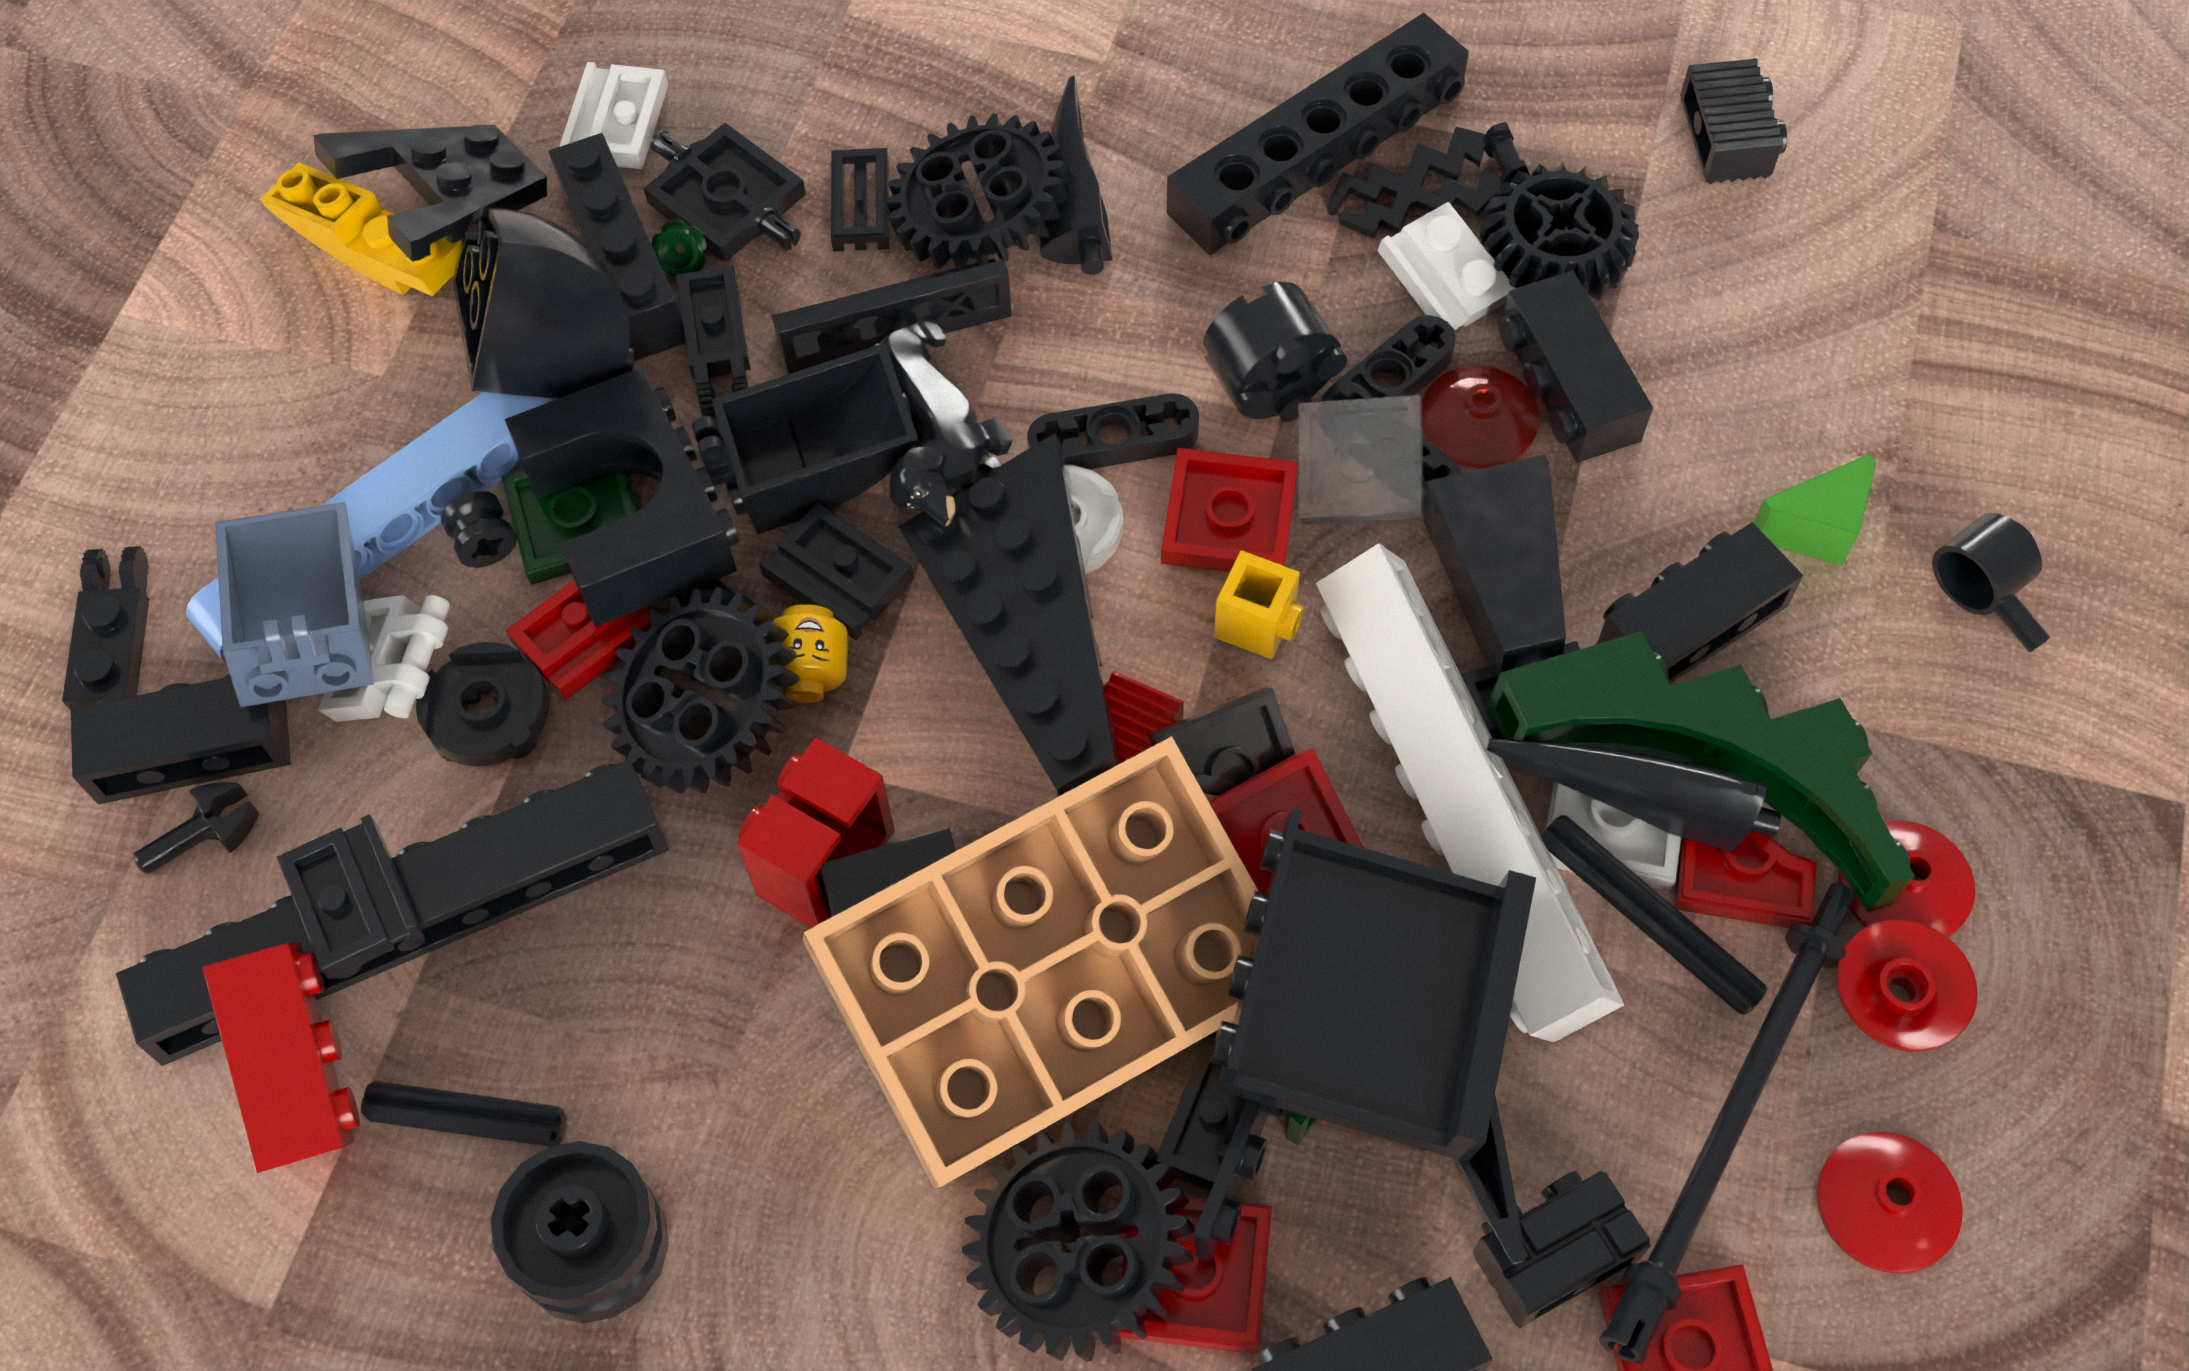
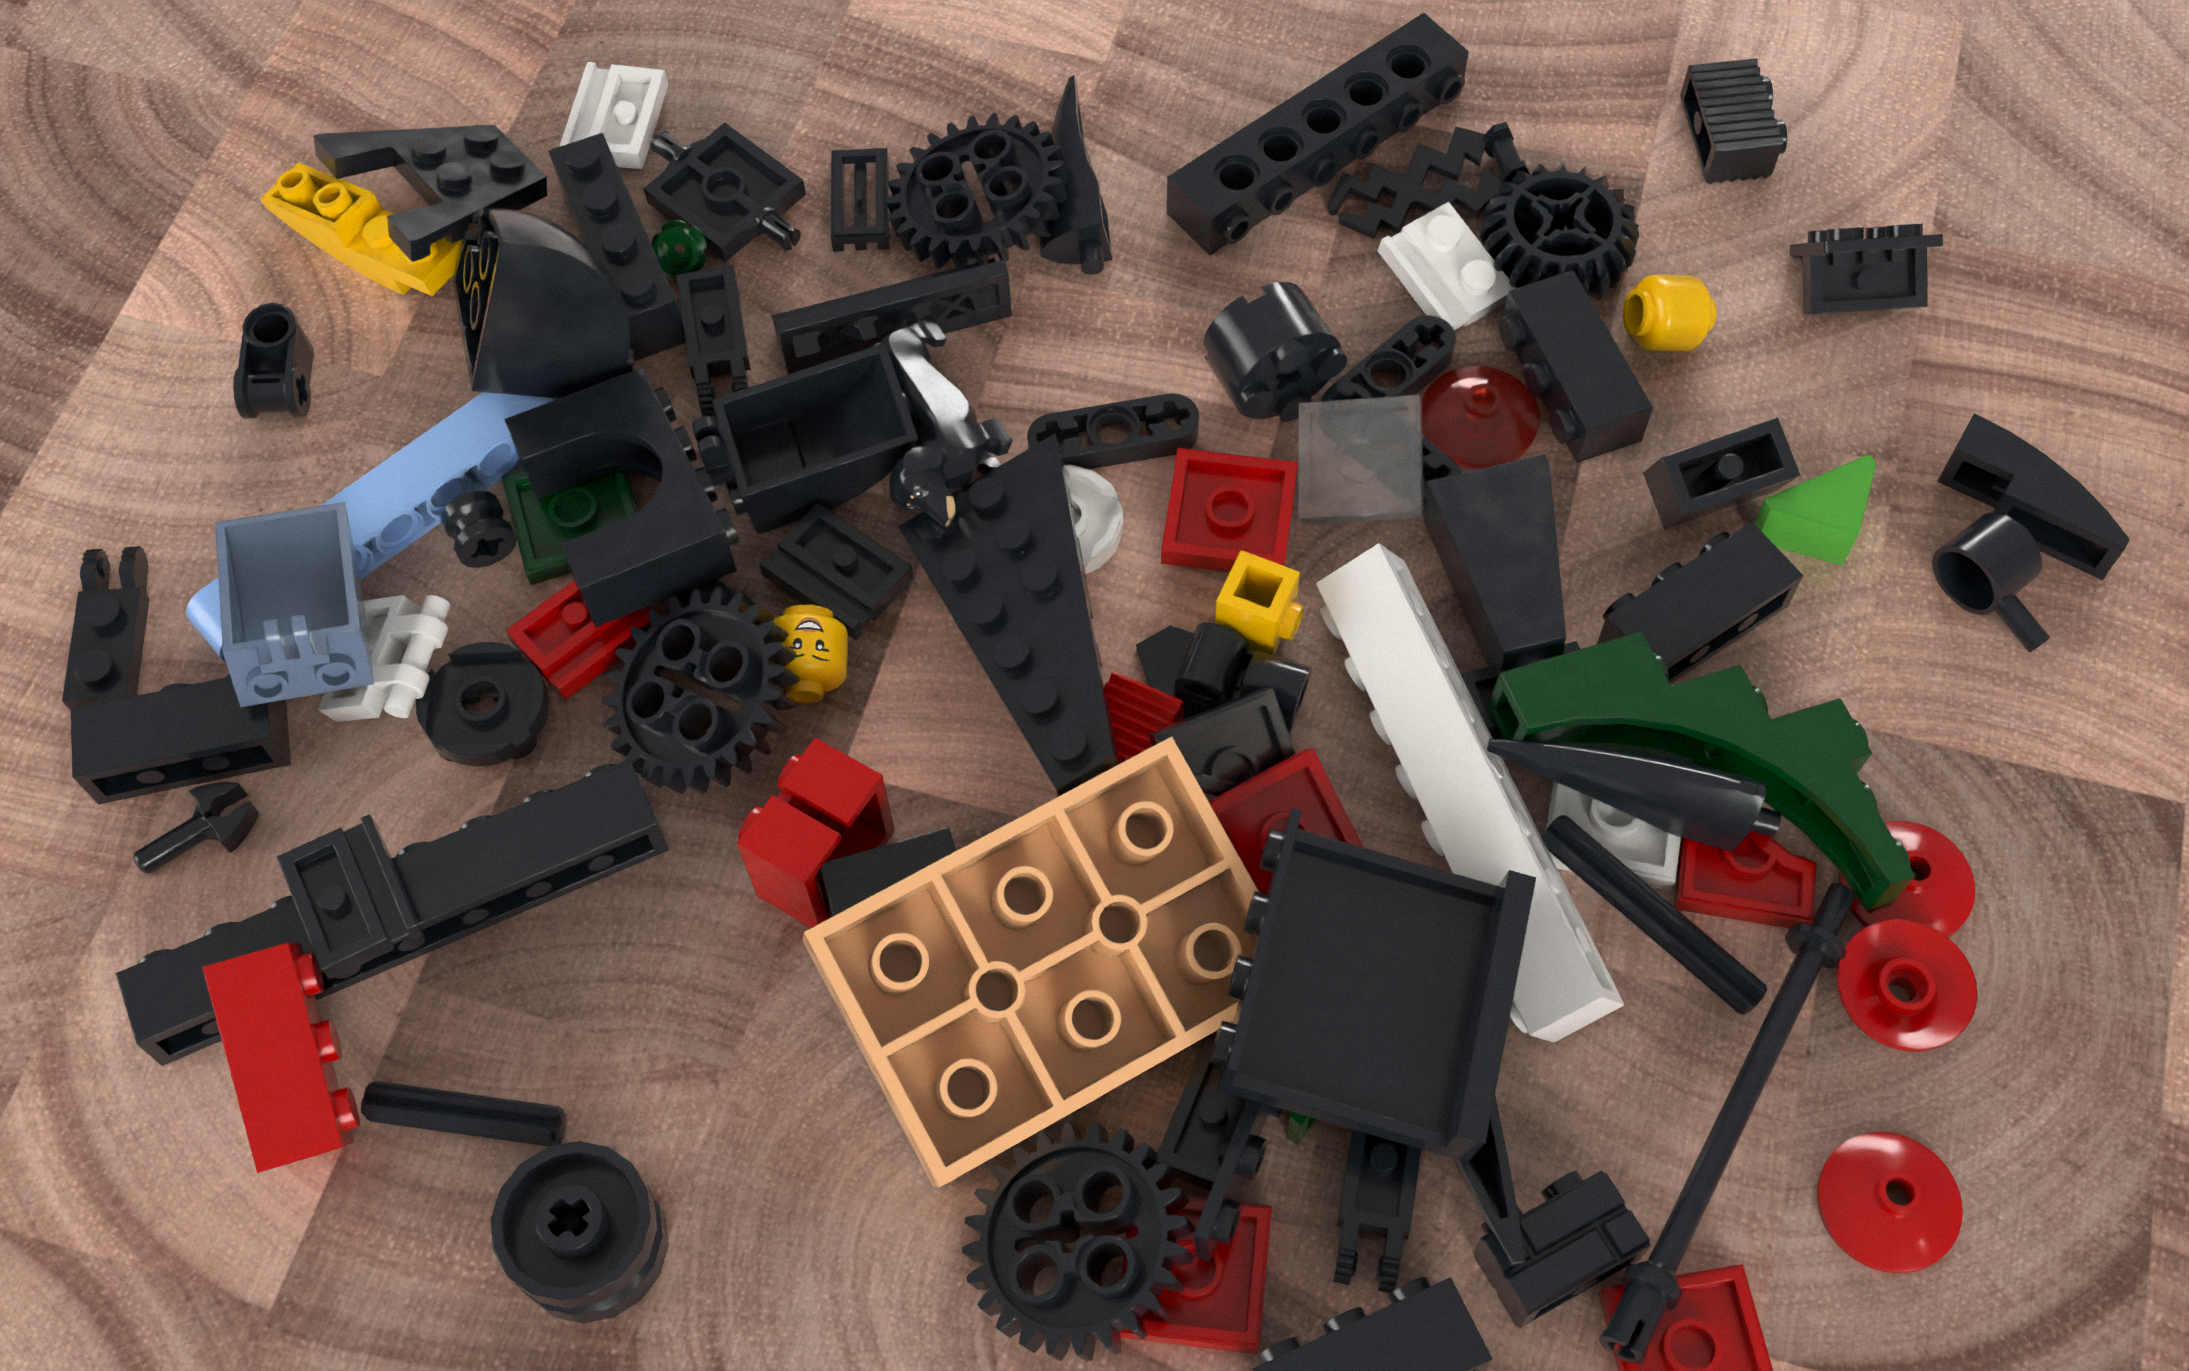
none -> black piece [233,303,314,419]
none -> black panel [1136,622,1312,735]
none -> black hinge [1333,1129,1422,1293]
none -> yellow head [1622,274,1717,352]
none -> black brick [1643,417,1800,529]
none -> black bracket [1790,223,1943,314]
none -> black slope [1937,413,2130,580]

